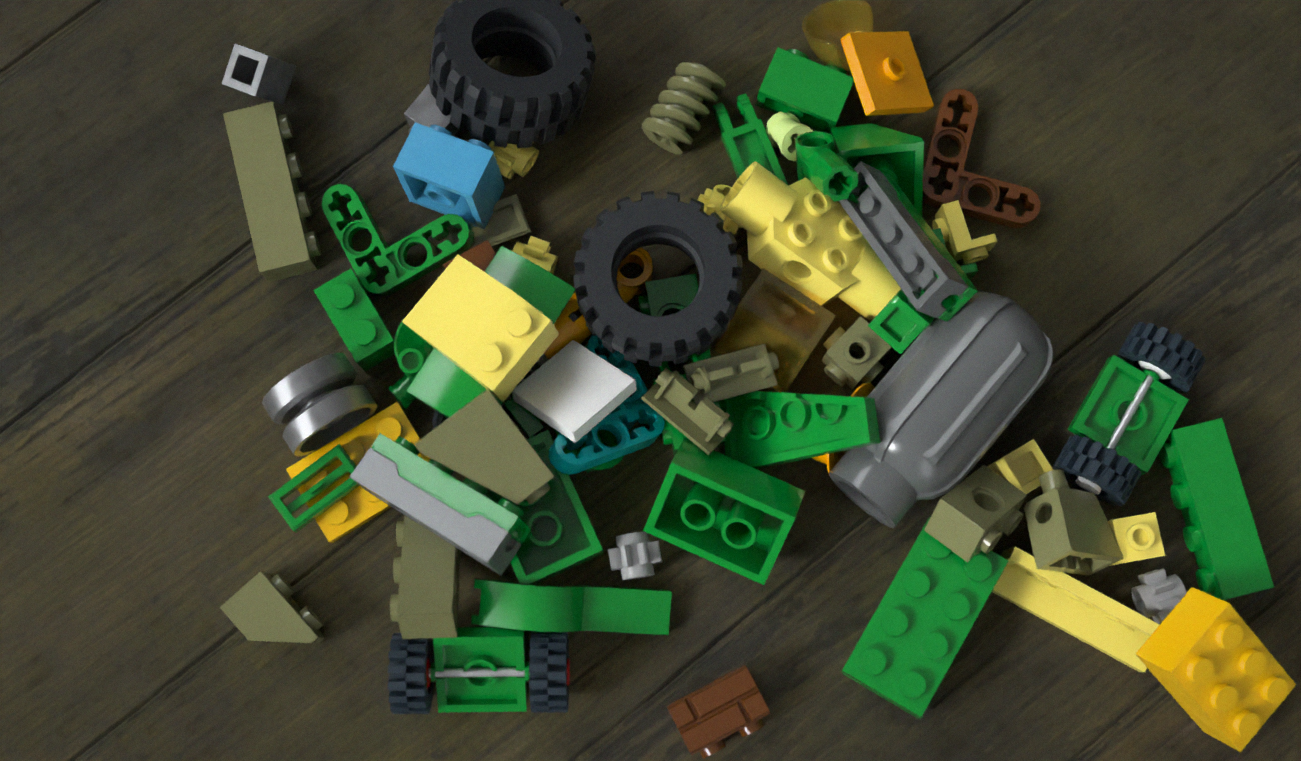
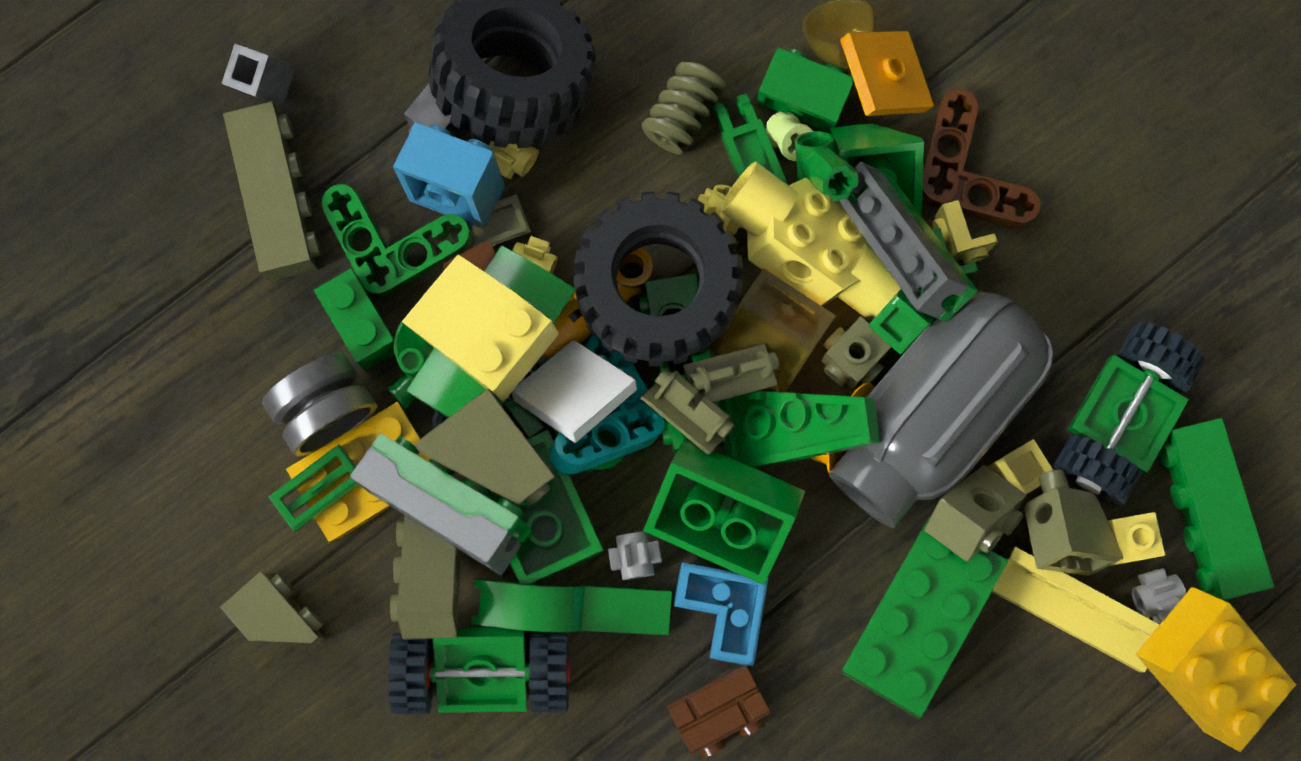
none -> dark azure brick [674,563,768,666]

